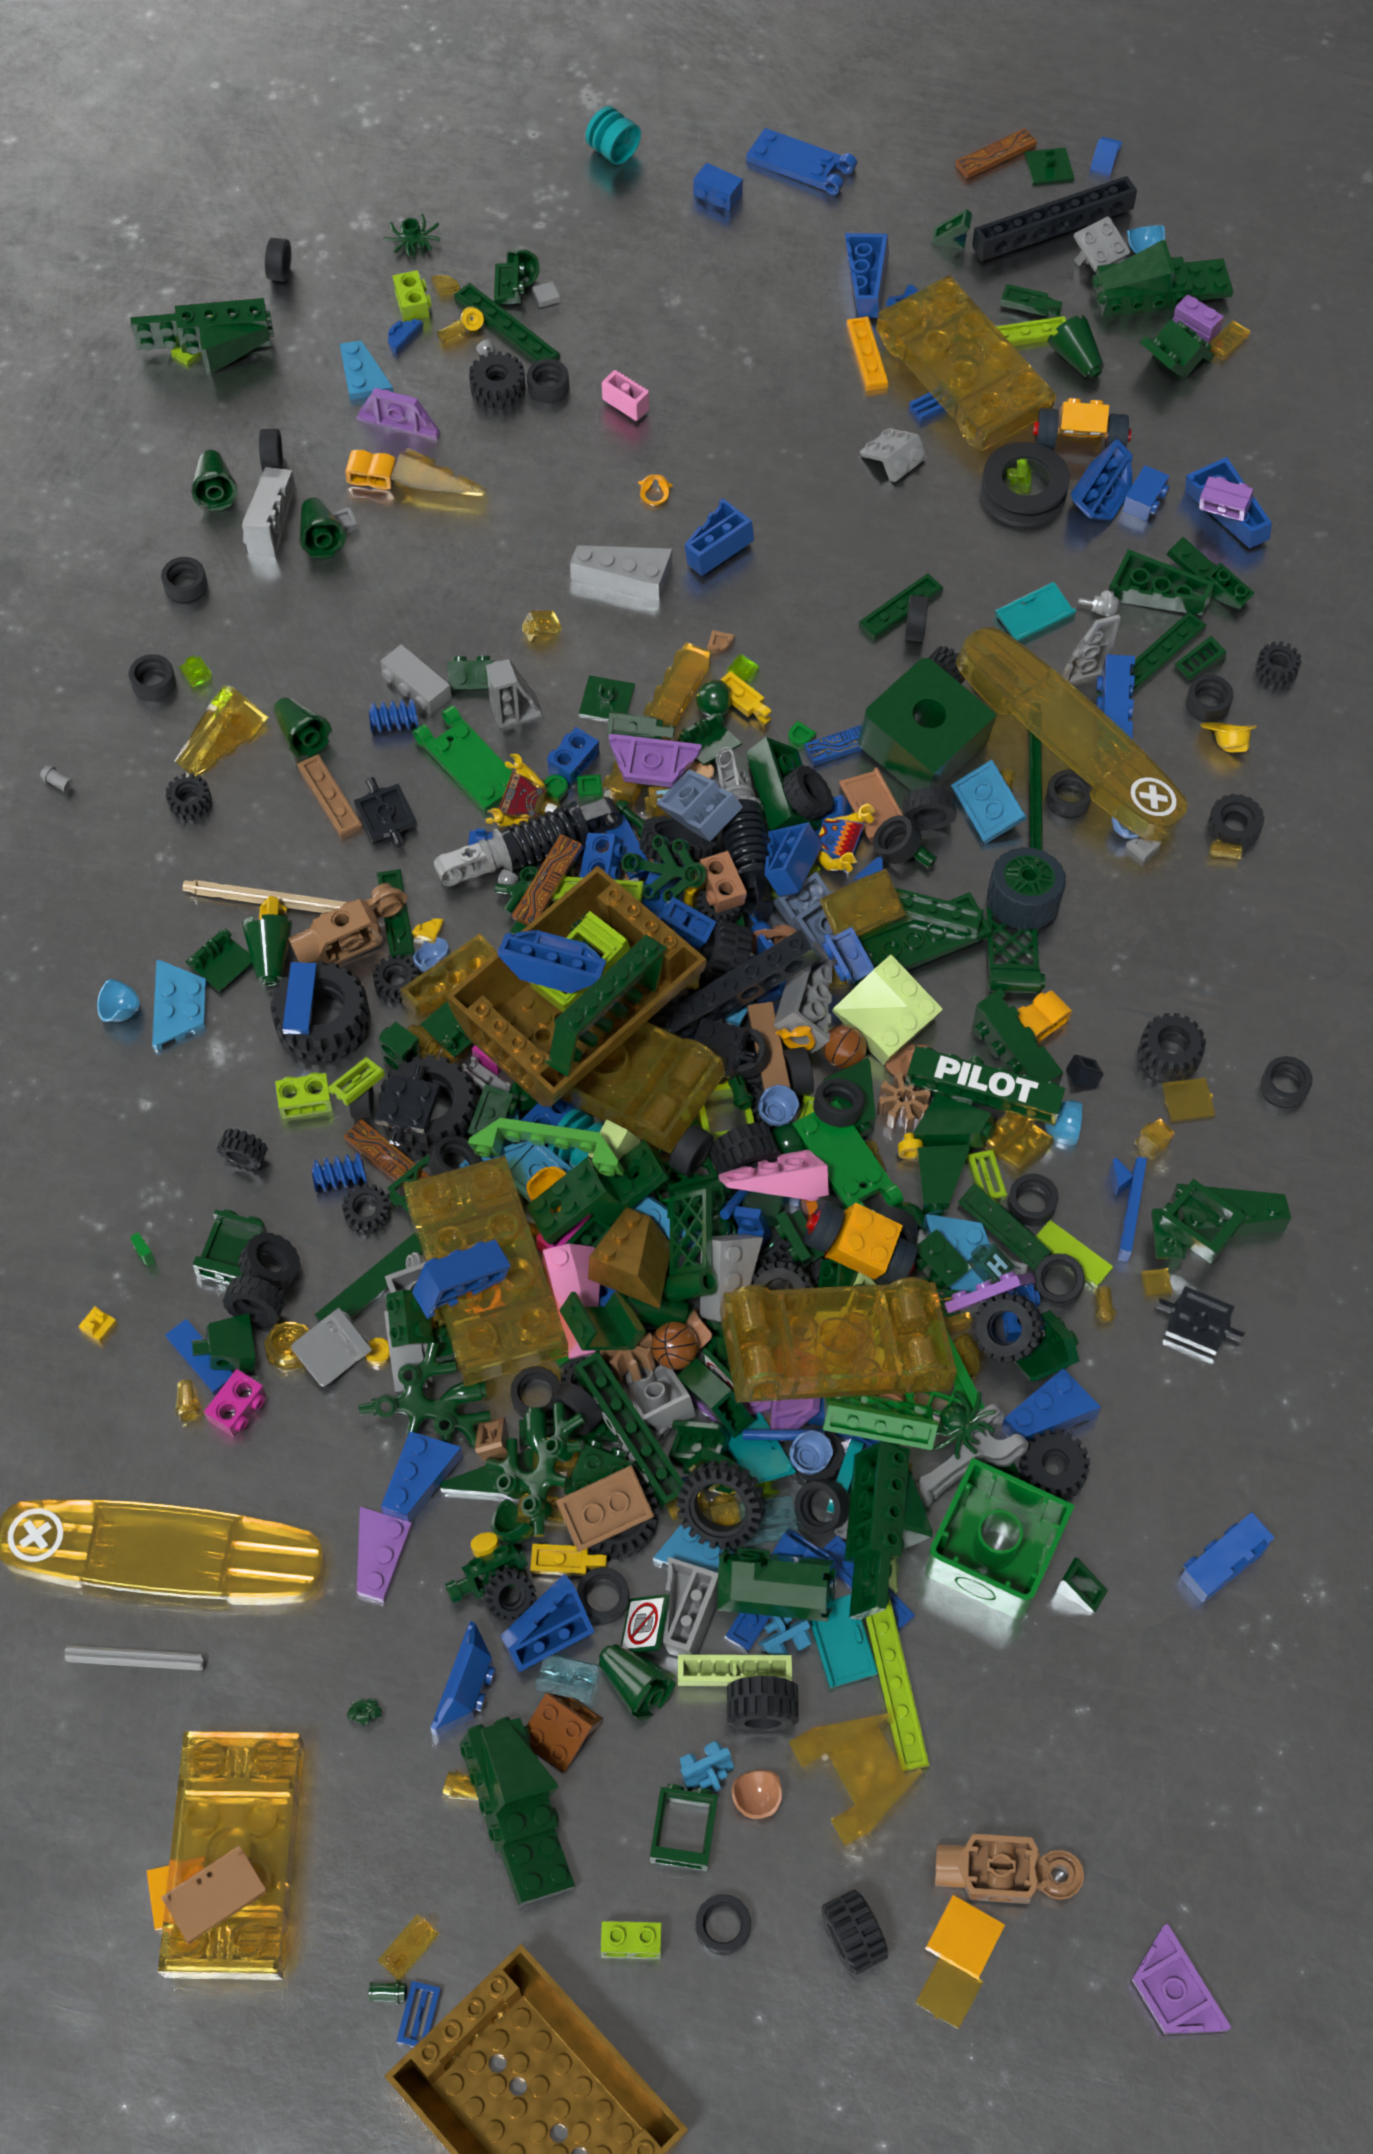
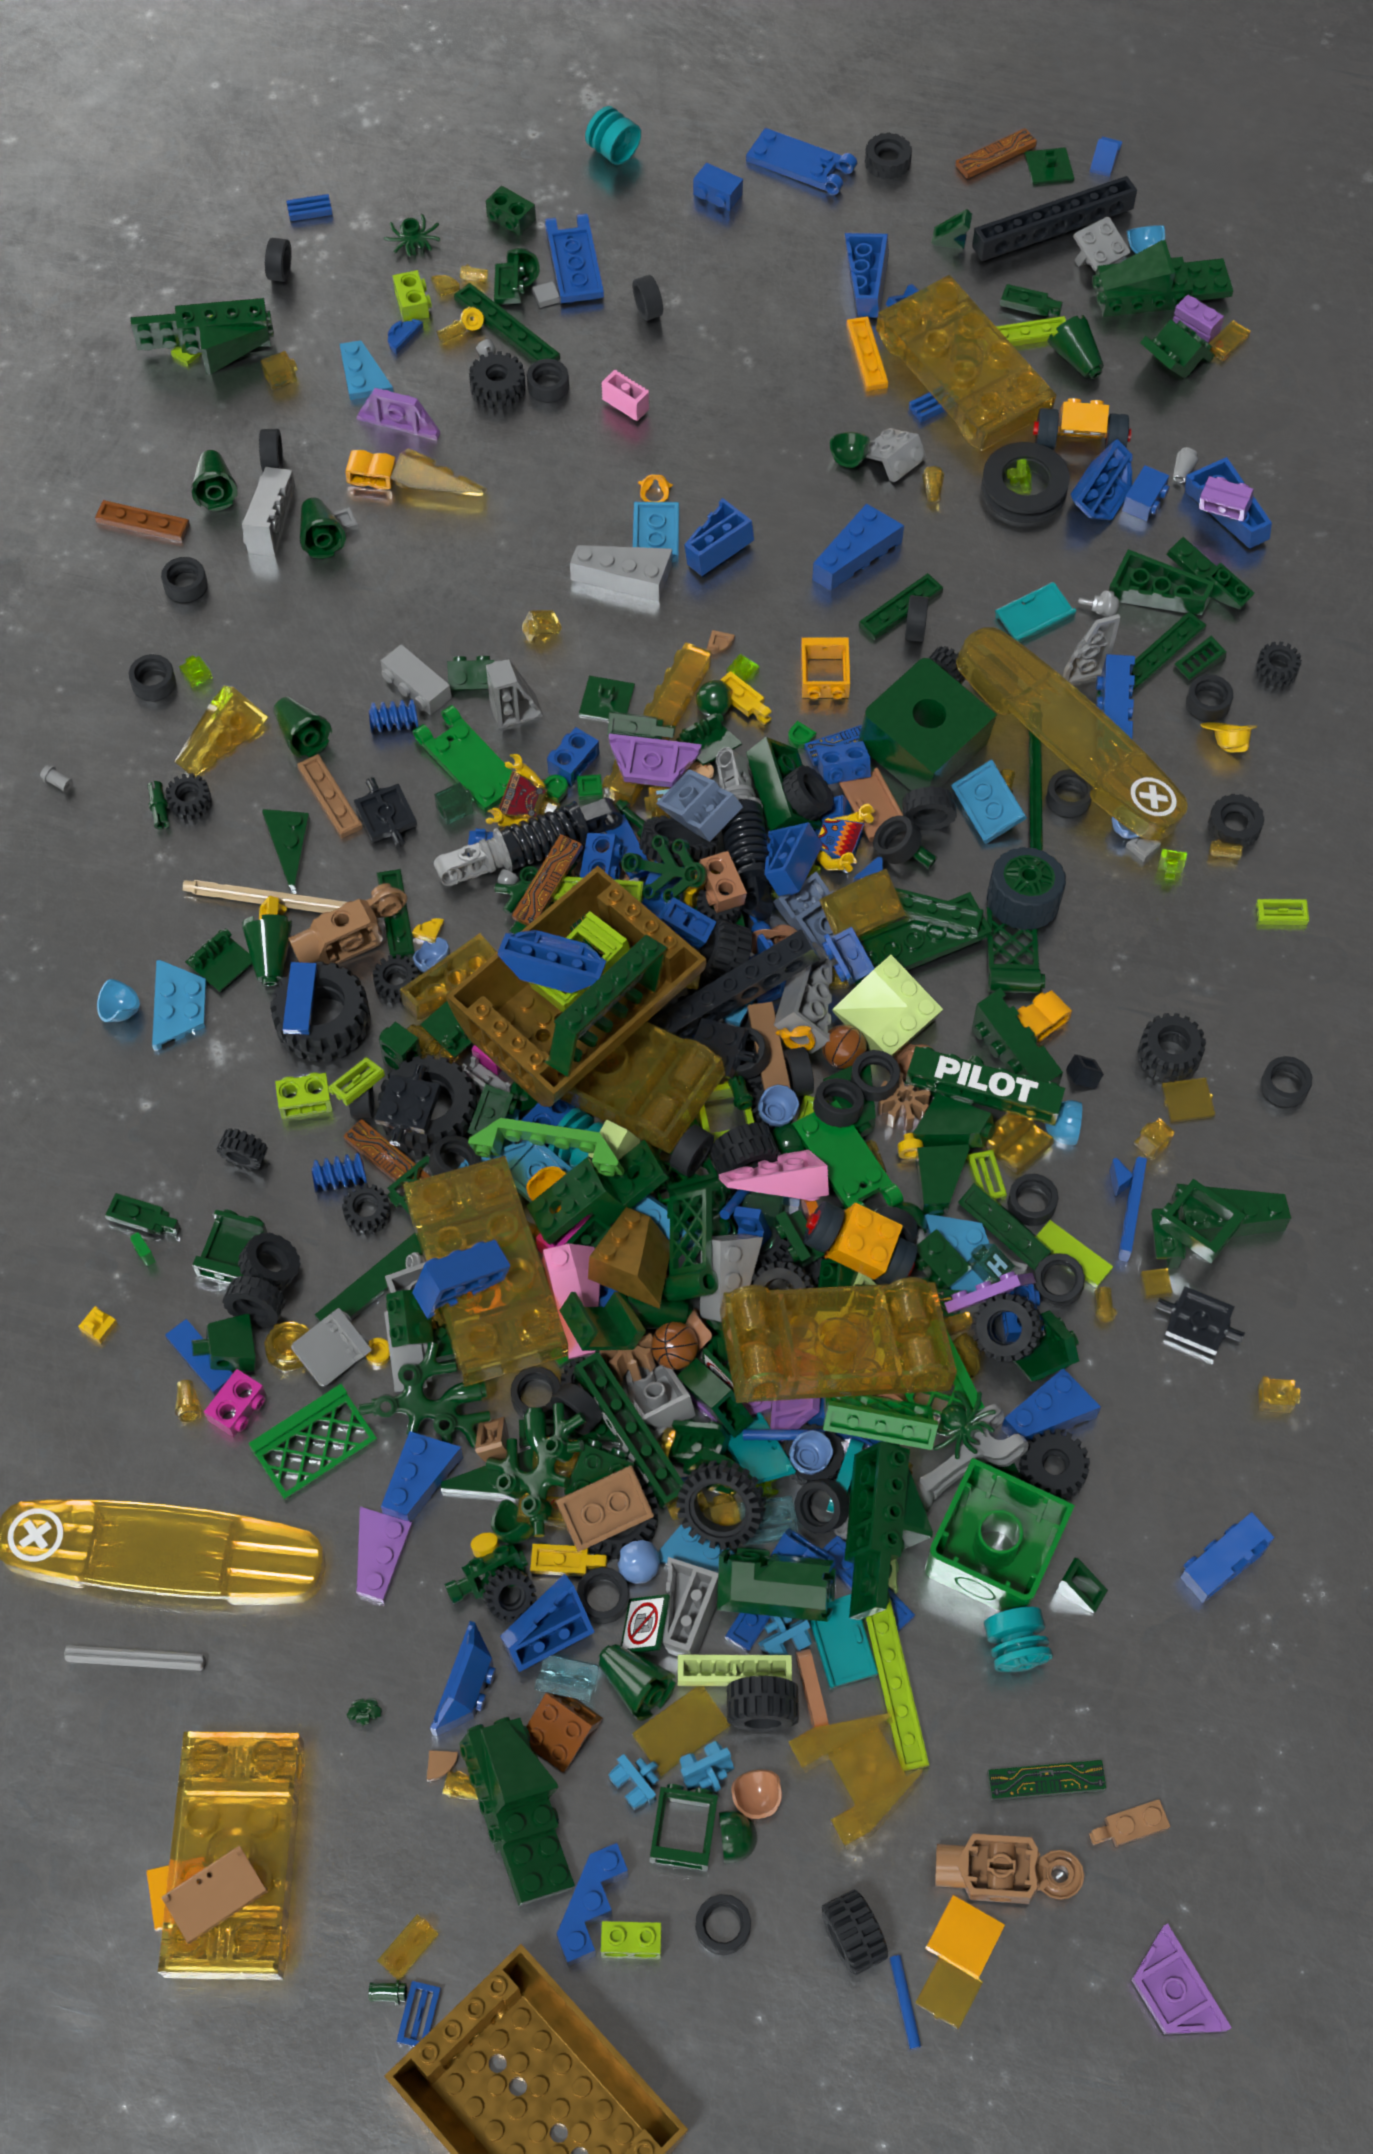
none -> dark orange tile [95,500,190,542]
none -> dark green hinge [105,1193,180,1235]
none -> dark green pin [147,781,170,830]
none -> green fence [248,1383,377,1500]
none -> clear yellow brick [261,351,298,390]
none -> dark green wing [262,809,310,890]
none -> blue tile [286,194,332,222]
none -> medium nougat tile [427,1750,459,1781]
none -> clear green brick [434,782,474,825]
none -> clear yellow pin [460,264,488,284]
none -> dark green brick [485,185,536,235]
none -> blue hinge [545,213,604,303]
none -> blue brick [557,1843,629,1968]
none -> dark azure hips [608,1754,659,1810]
none -> medium blue hair [617,1540,660,1584]
none -> black tyre [632,275,664,321]
none -> clear yellow door [632,1686,731,1777]
none -> dark azure tile [633,502,679,562]
none -> clear yellow tile [661,1428,676,1459]
none -> dark green helmet [719,1810,757,1863]
none -> nougat beam [795,1649,829,1732]
none -> light orange window [801,637,850,699]
none -> blue wedge [812,503,904,591]
none -> blue brick [816,741,871,785]
none -> dark green helmet [830,432,870,468]
none -> black tyre [851,1050,900,1102]
none -> black tyre [865,132,912,179]
none -> blue bar [889,1955,921,2050]
none -> clear yellow cone [922,466,945,502]
none -> teal wheel [984,1607,1053,1672]
none -> dark green tile [987,1760,1107,1801]
none -> medium nougat plate [1089,1799,1170,1847]
none -> clear neon green tile [1157,849,1187,881]
none -> light grey cone [1173,447,1198,483]
none -> lime tile [1256,899,1309,925]
none -> clear yellow brick [1258,1376,1300,1413]

